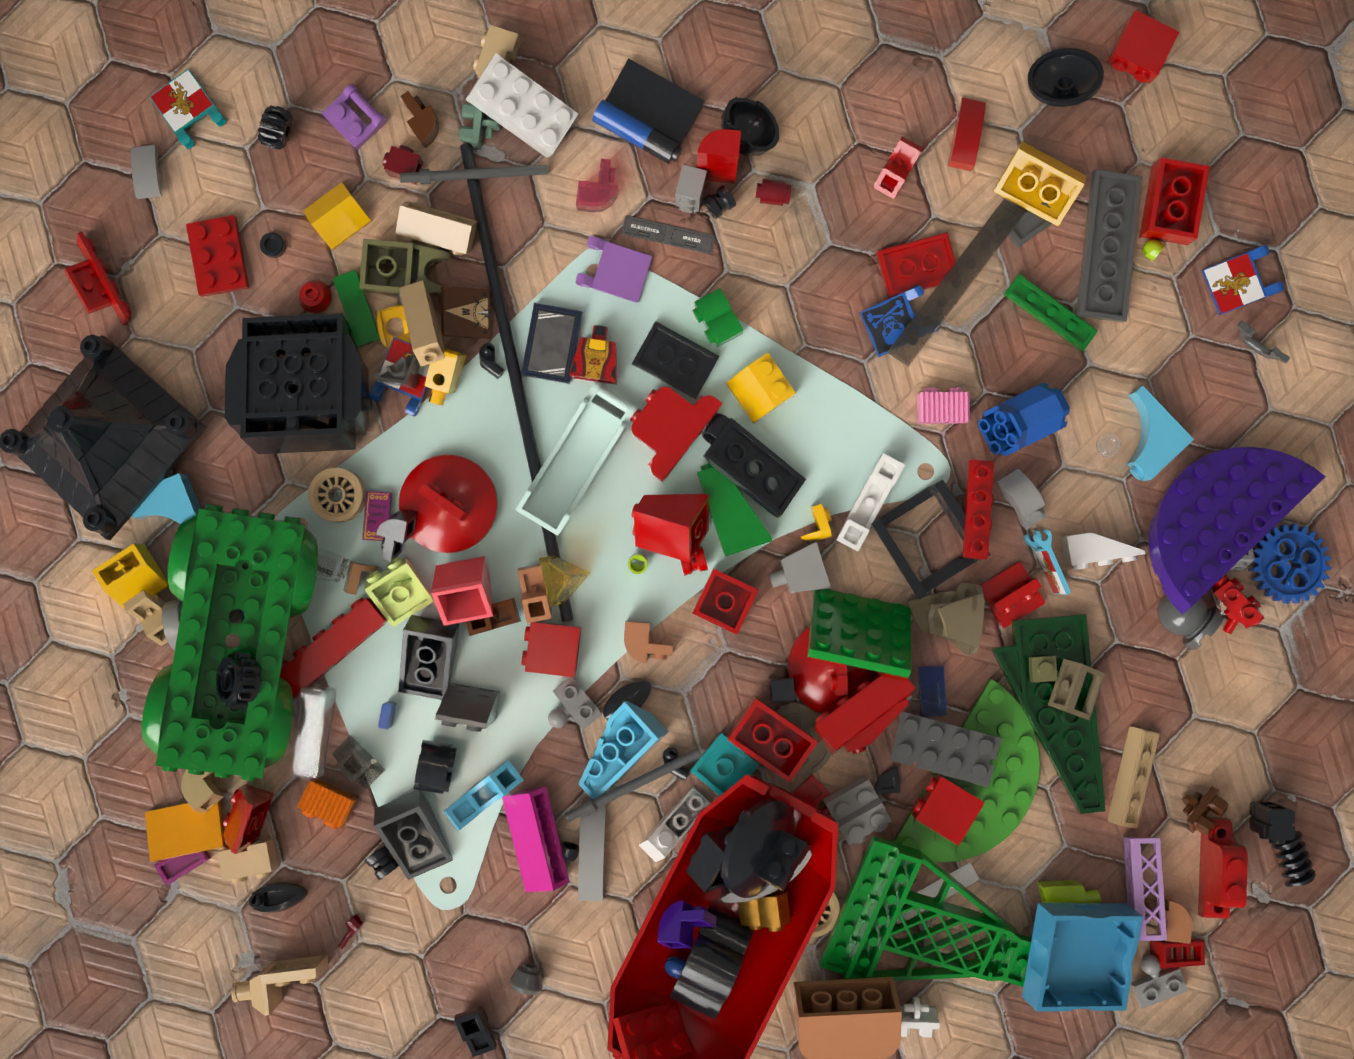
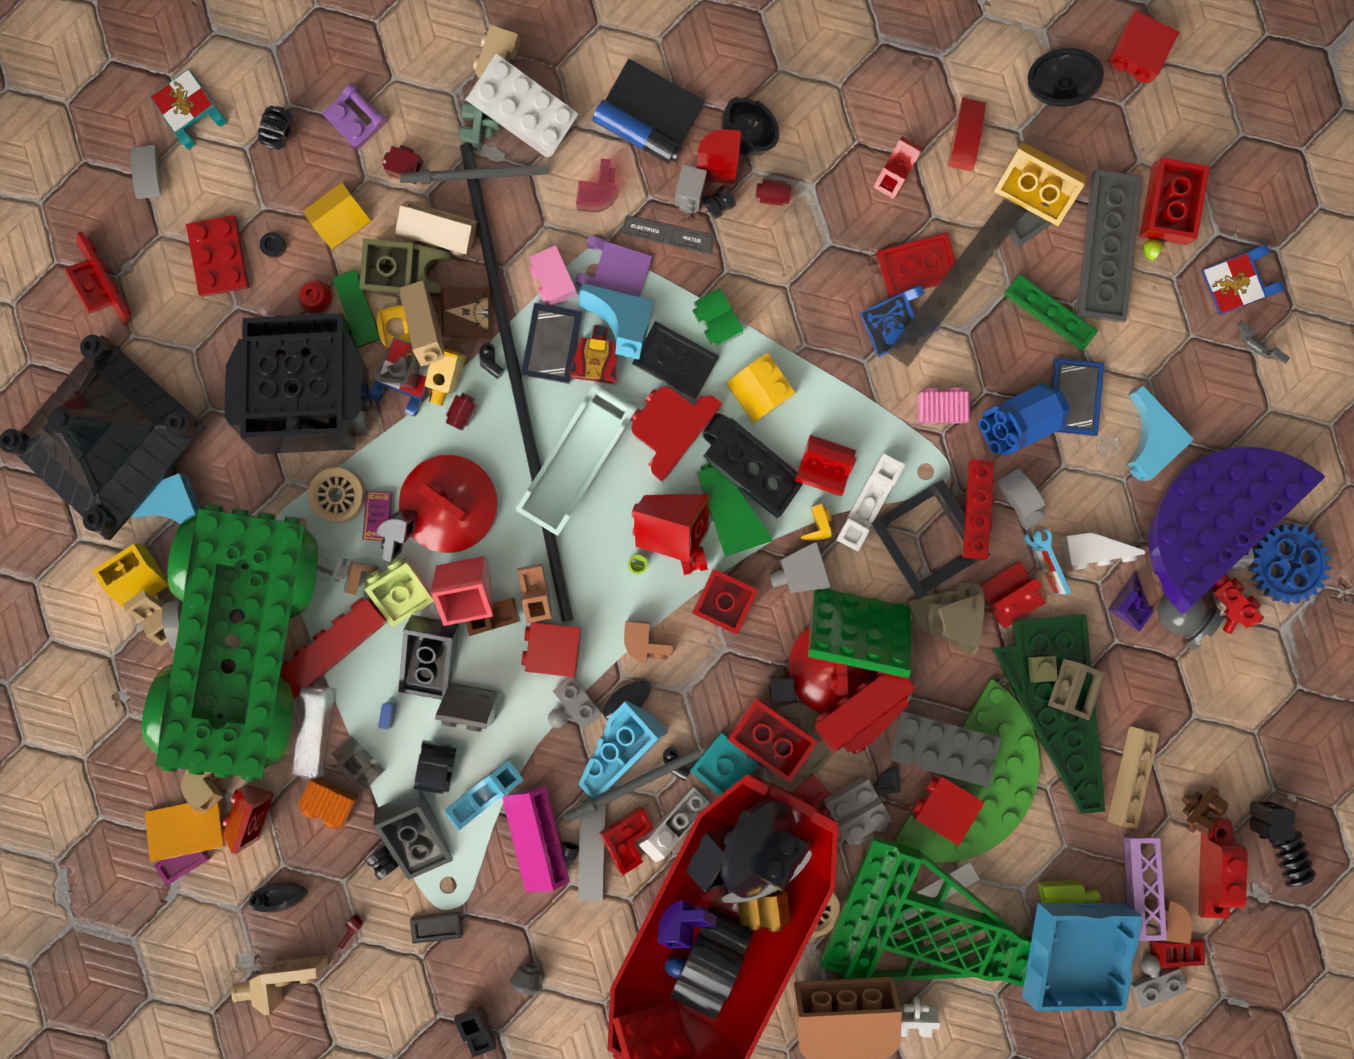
black gear [216,652,260,709] -> none
tan brick [217,837,278,883] -> none
reddish brown brick [400,91,439,148] -> none
clear yellow slope [539,556,591,607] -> none
clear blue tile [918,665,947,717] -> none
none -> black tile [410,911,463,944]
none -> dark red brick [445,392,478,431]
none -> bright pink brick [528,245,578,306]
none -> medium azure arch [579,283,654,360]
none -> red plate [599,806,654,876]
none -> red bracket [795,435,857,496]
none -> tile [1051,358,1104,436]
none -> dark purple slope [1108,570,1153,632]

